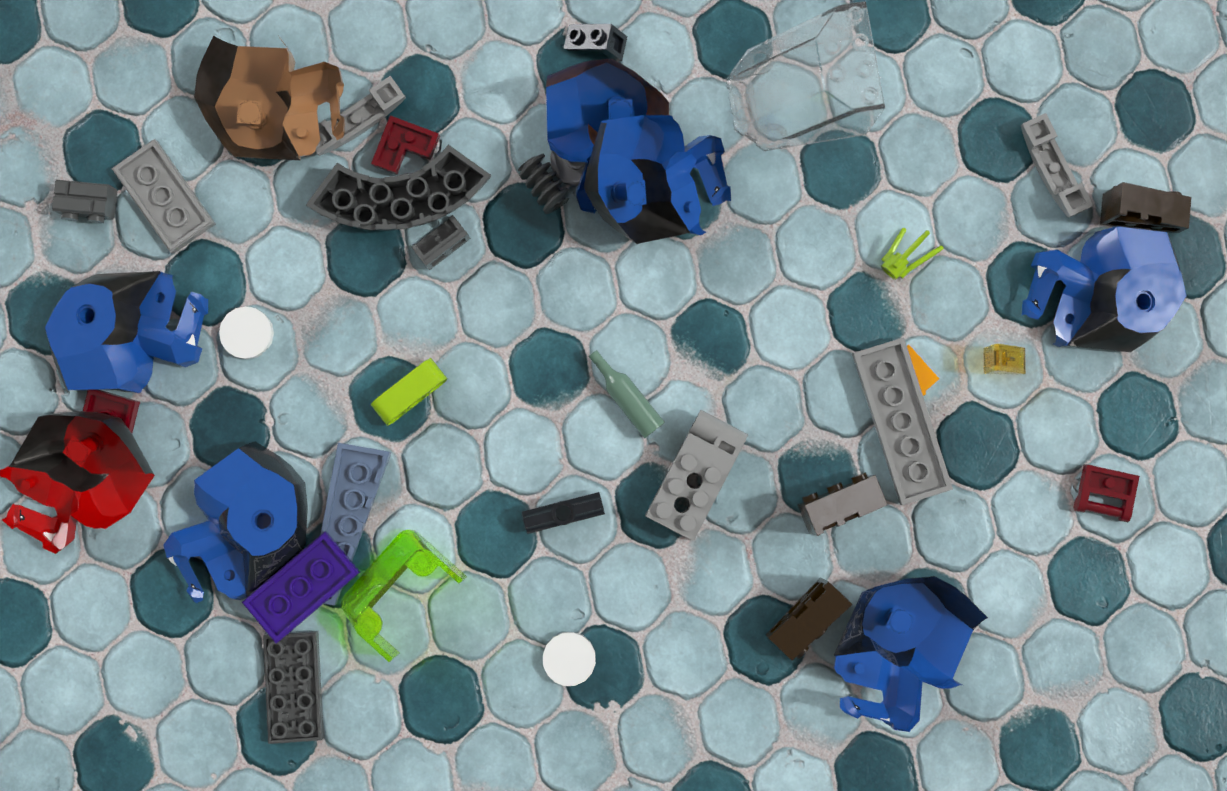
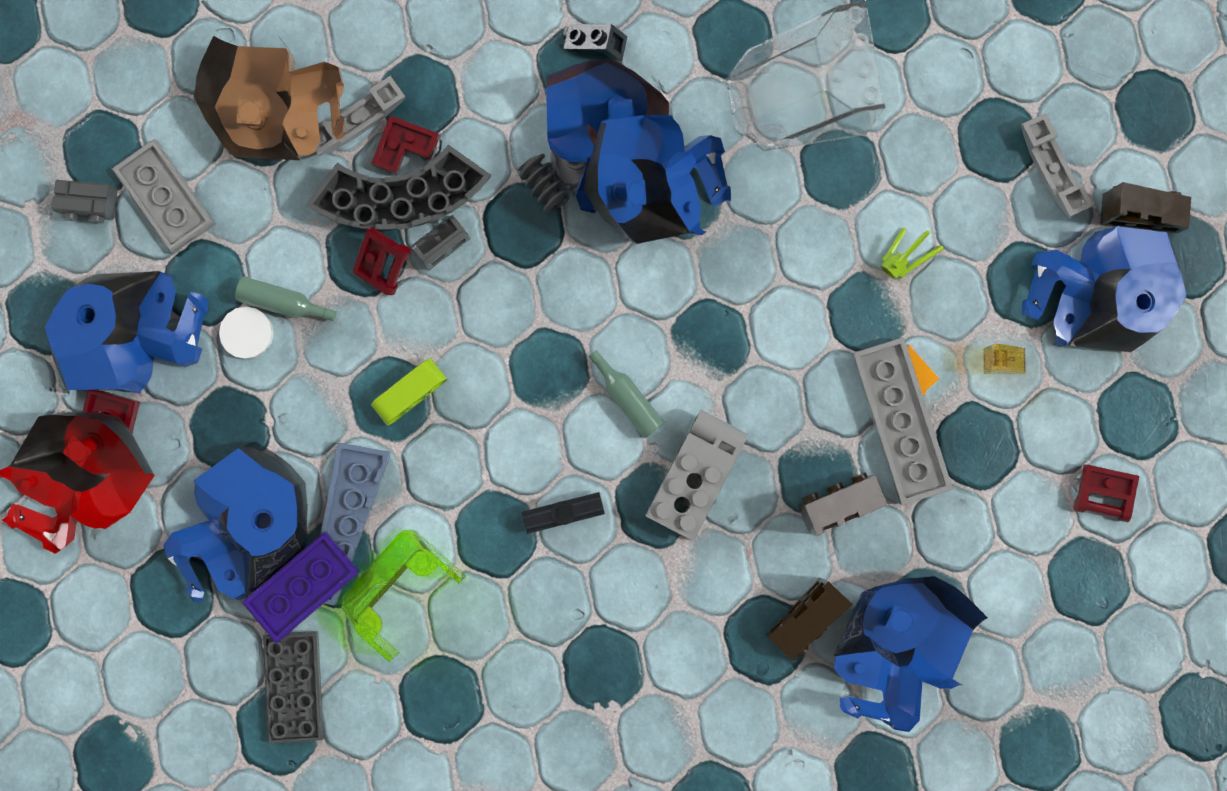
white tile [543,632,596,686] -> none
none -> sand green piece [235,276,337,321]
none -> dark red plate [352,227,411,295]

